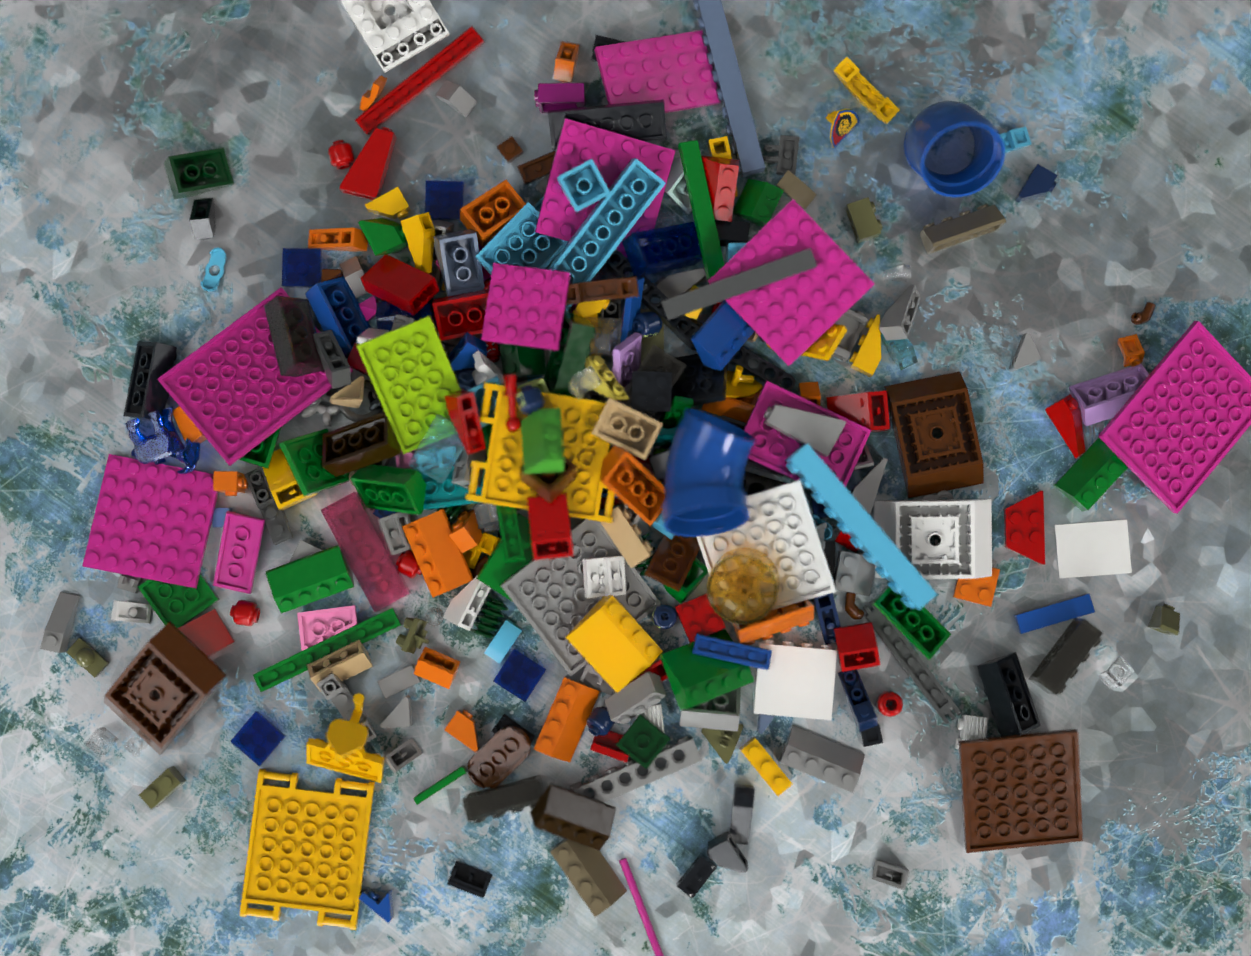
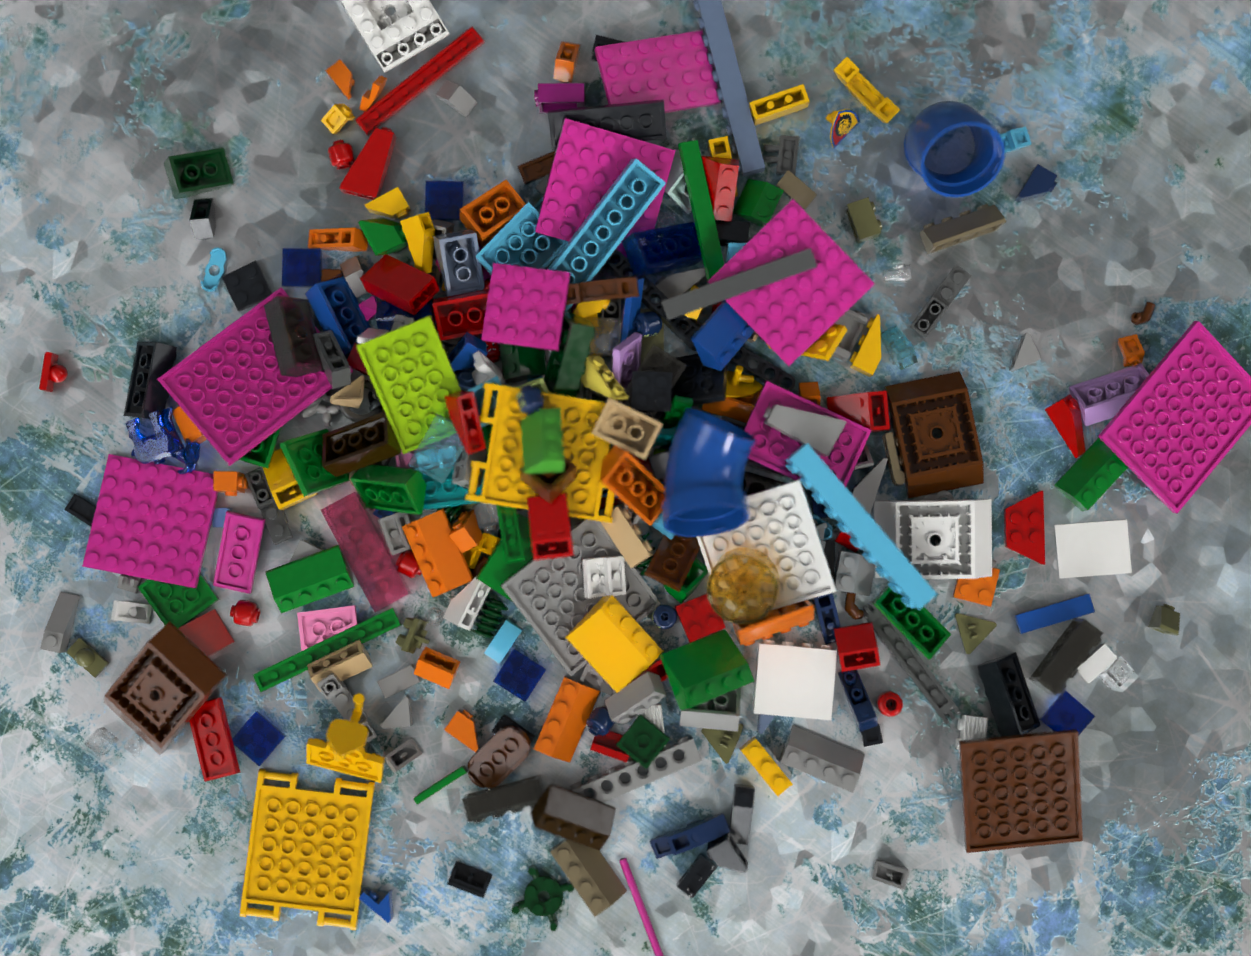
olive brick [139,766,187,809] -> none
reddish brown plate [497,136,523,164] -> none
red pin [503,374,521,432] -> none
medium azure slope [557,159,611,212] -> none
clear bracket [568,366,602,399] -> none
blue tile [692,634,772,670] -> none
light grey slope [879,284,921,341] -> none
none -> red tile [39,352,68,393]
none -> black tile [64,494,96,527]
none -> red tile [189,697,240,782]
none -> black plate [222,261,272,312]
none -> yellow bracket [321,104,355,134]
none -> orange slope [325,59,355,100]
none -> dark green plate [511,865,574,931]
none -> dark blue slope [650,812,730,859]
none -> yellow brick [749,84,810,126]
none -> dark tan hinge [882,432,906,486]
none -> dark grey slope [910,265,972,338]
none -> olive piece [955,613,997,654]
none -> clear blue plate [1040,690,1095,736]
none -> white tile [1074,644,1118,684]

